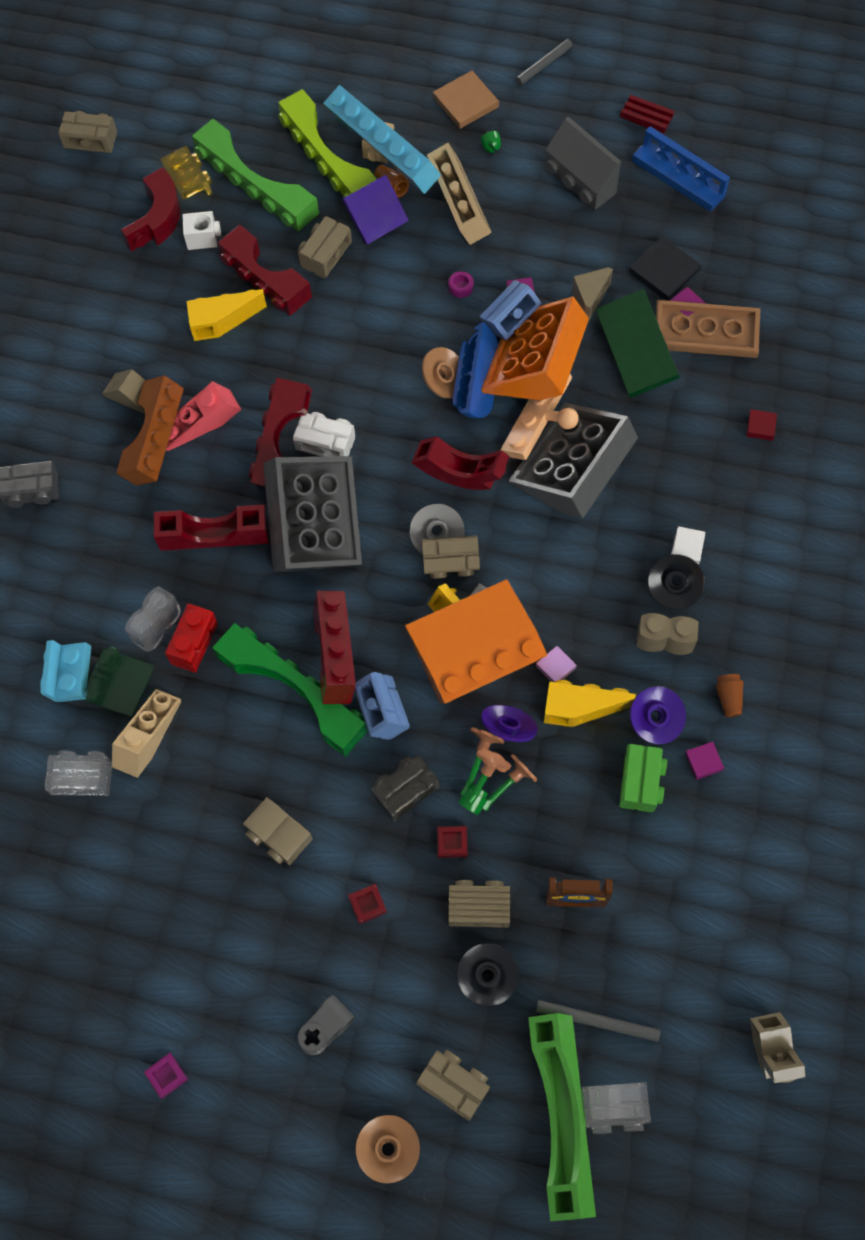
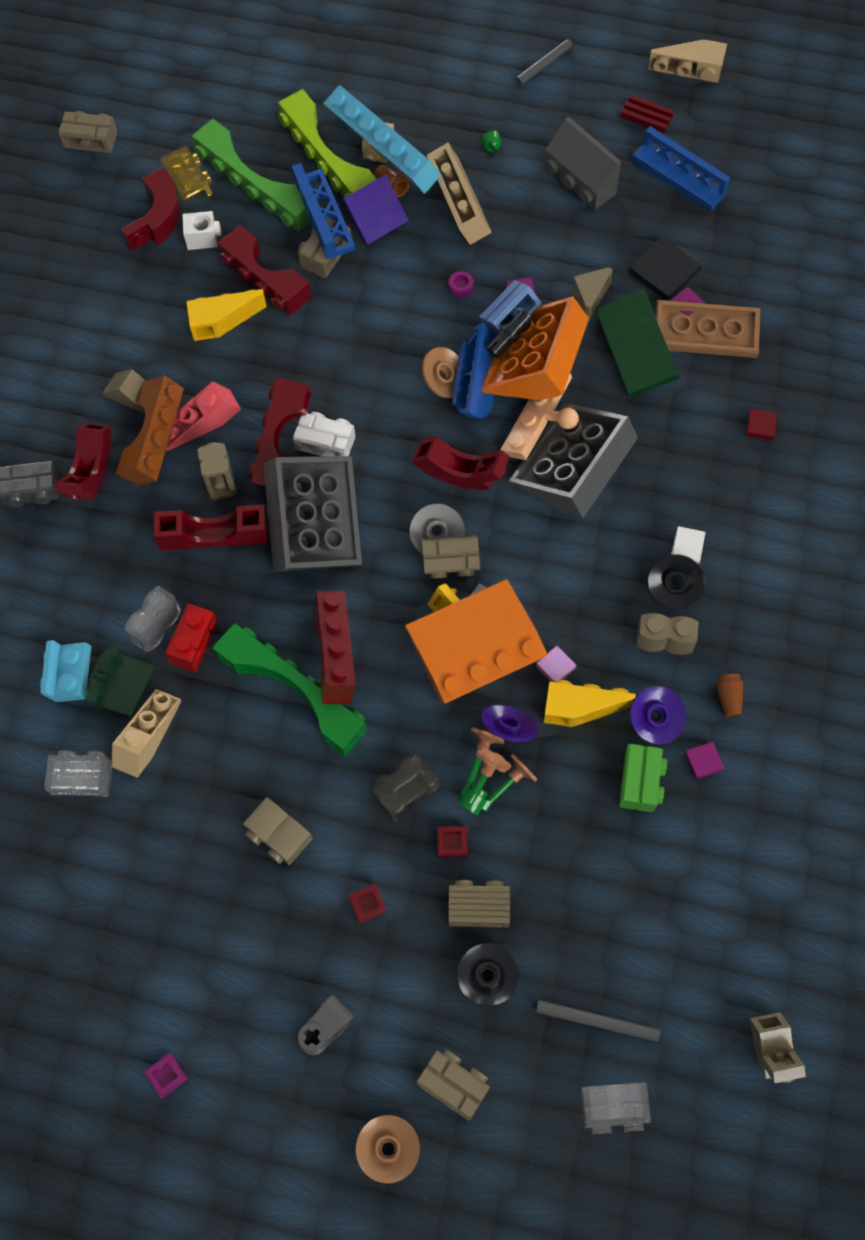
medium blue brick [355,672,410,740] -> none
medium nougat tile [433,71,499,129] -> none
bright green arch [528,1013,596,1221] -> none
reddish brown container [546,877,613,908] -> none
none -> dark red arch [55,423,112,500]
none -> dark tan brick [197,443,237,500]
none -> blue fence [292,163,356,259]
none -> black pin [486,308,533,358]
none -> tan slope [648,39,727,83]

